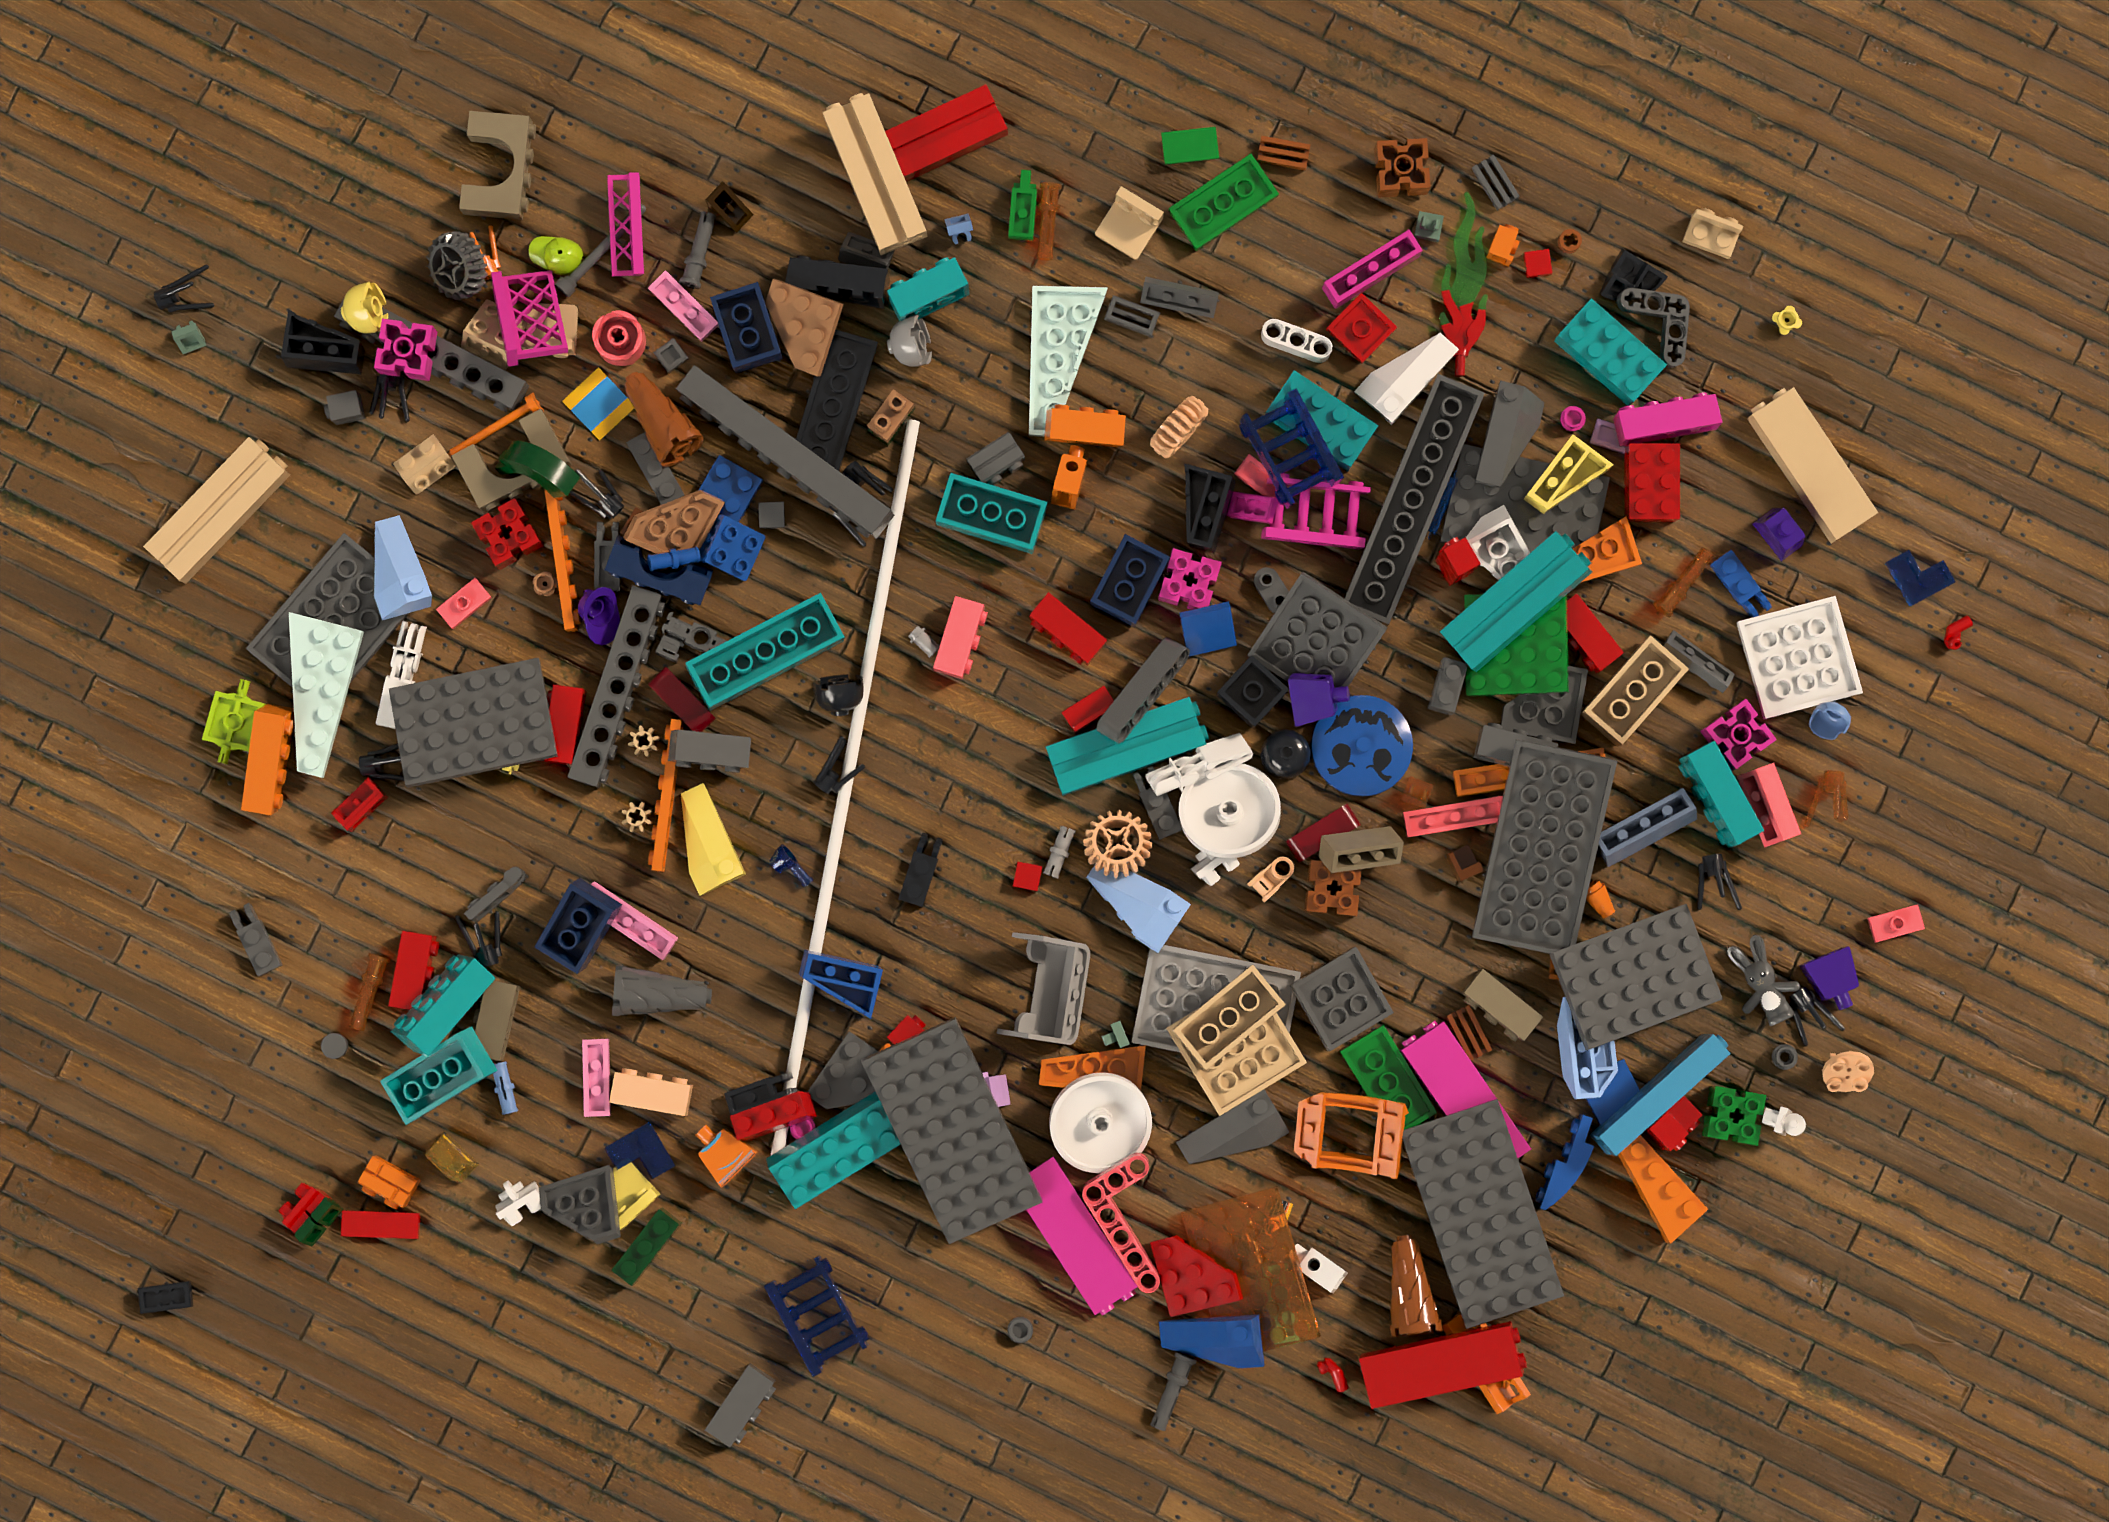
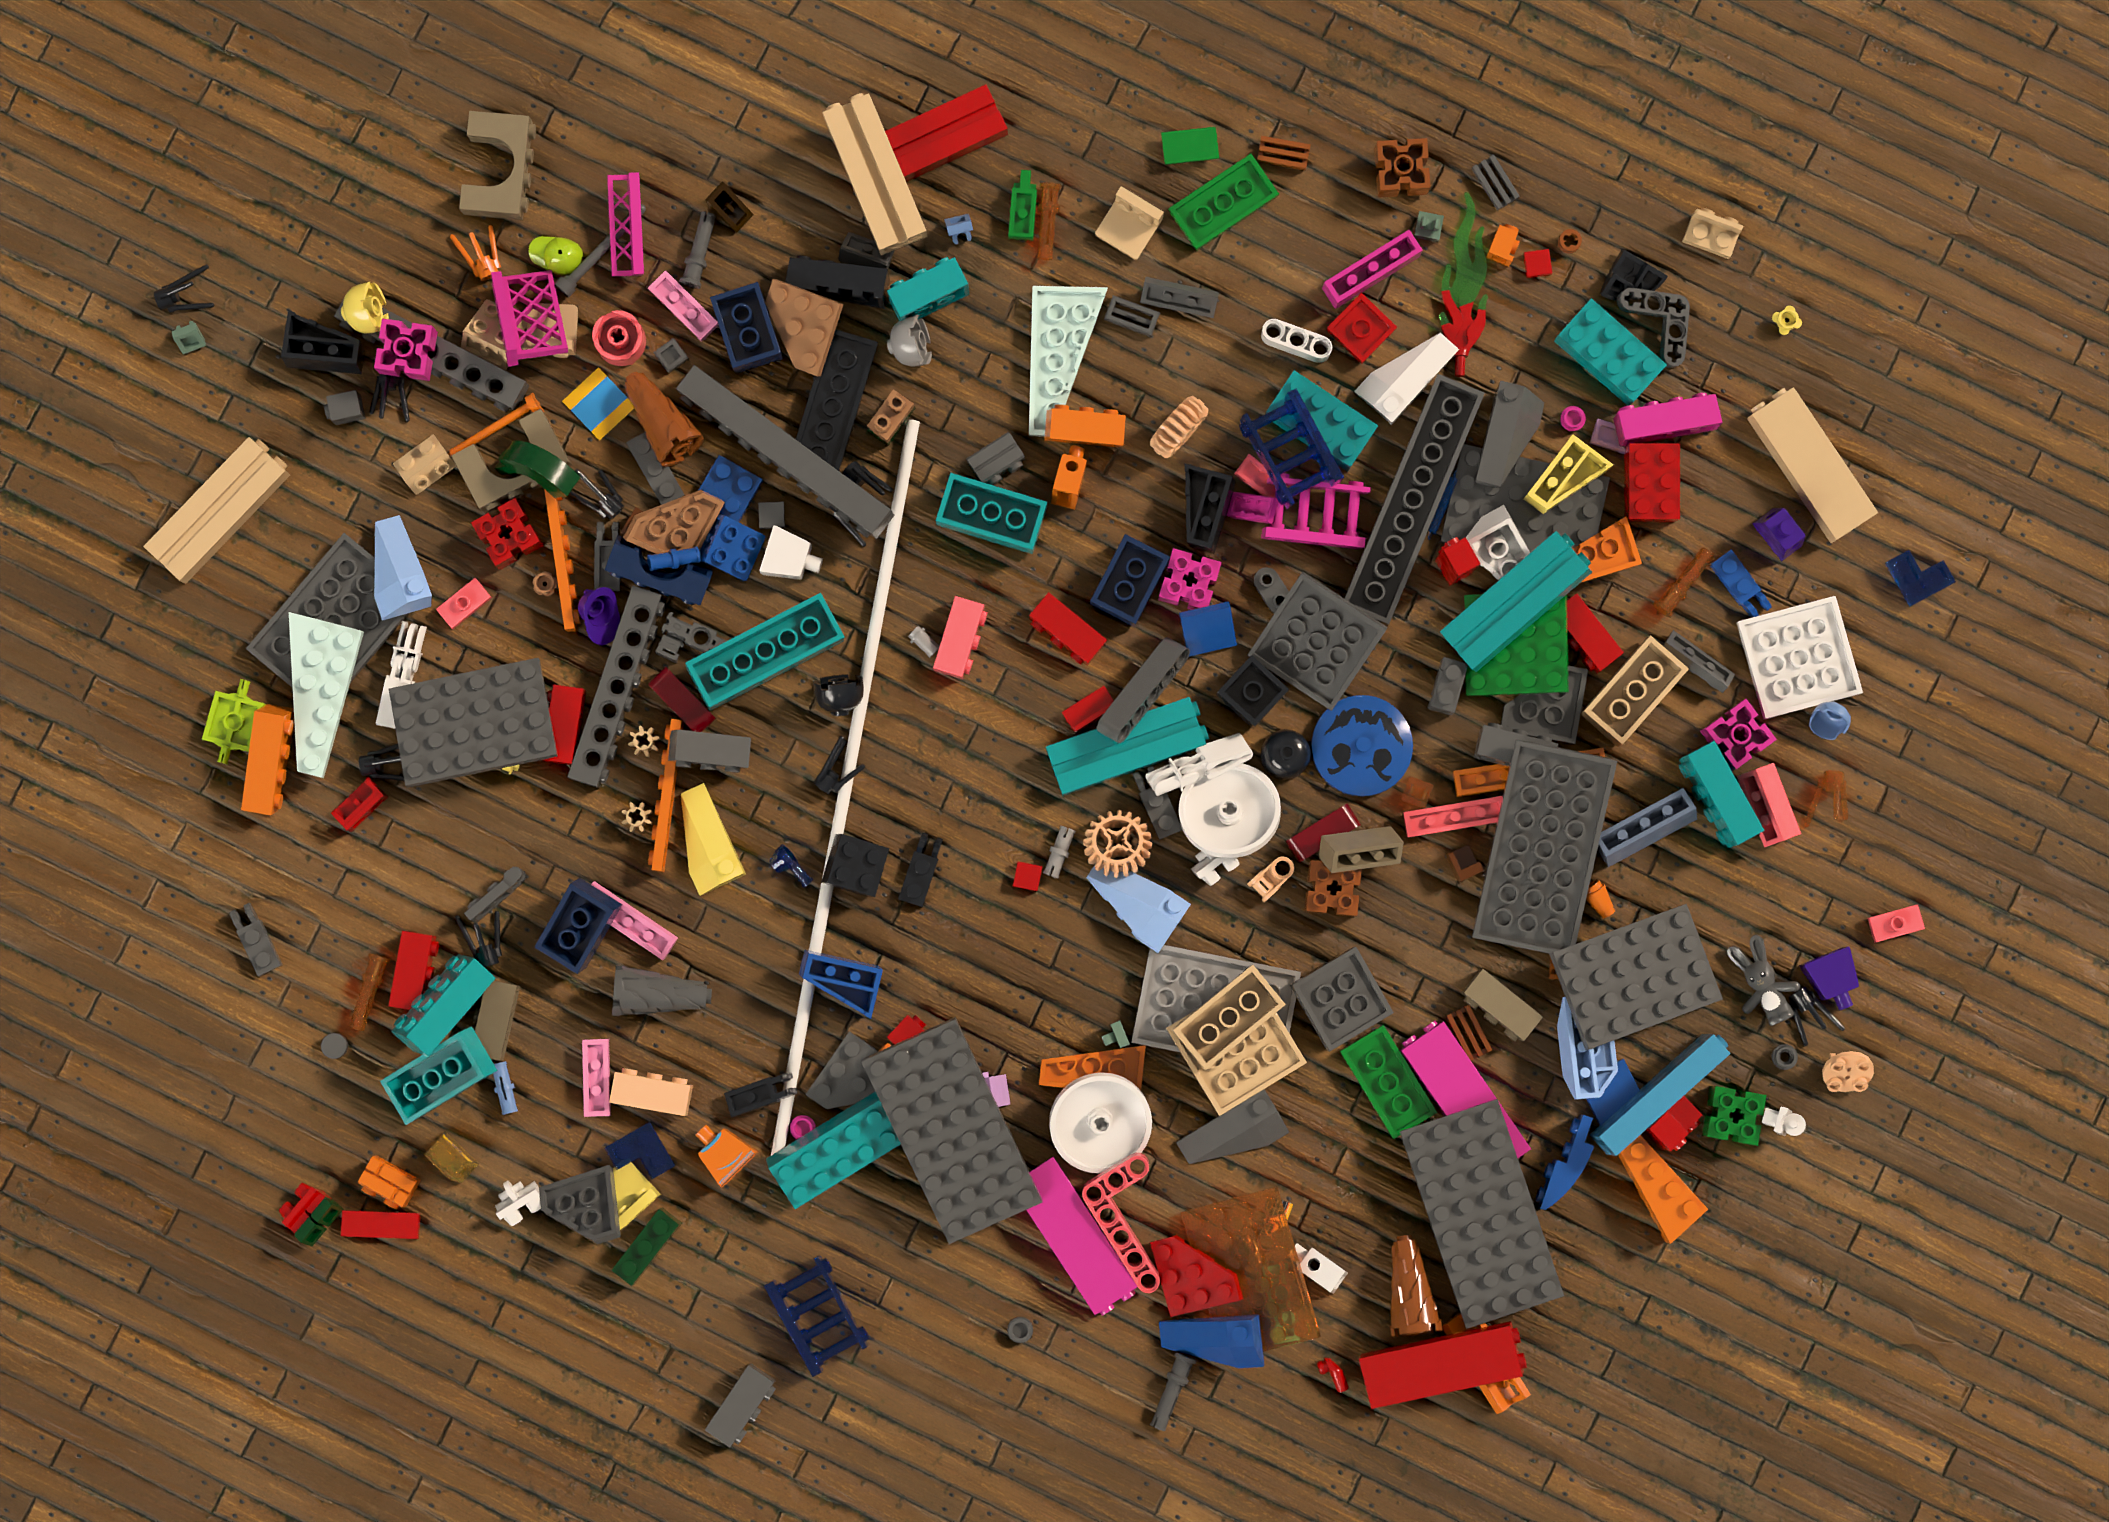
black plate [138,1281,194,1314] -> none
dark grey gear [426,231,488,300] -> none
red brick [730,1091,817,1141] -> none
light grey windscreen [997,932,1090,1045] -> none
dark purple torso [1288,673,1350,726] -> none
orange wedge [1294,1092,1409,1179] -> none
black plant [1697,854,1742,910] -> none
red arm [1944,615,1973,650] -> none
none -> white torso [760,525,823,580]
none -> black brick [821,834,889,897]

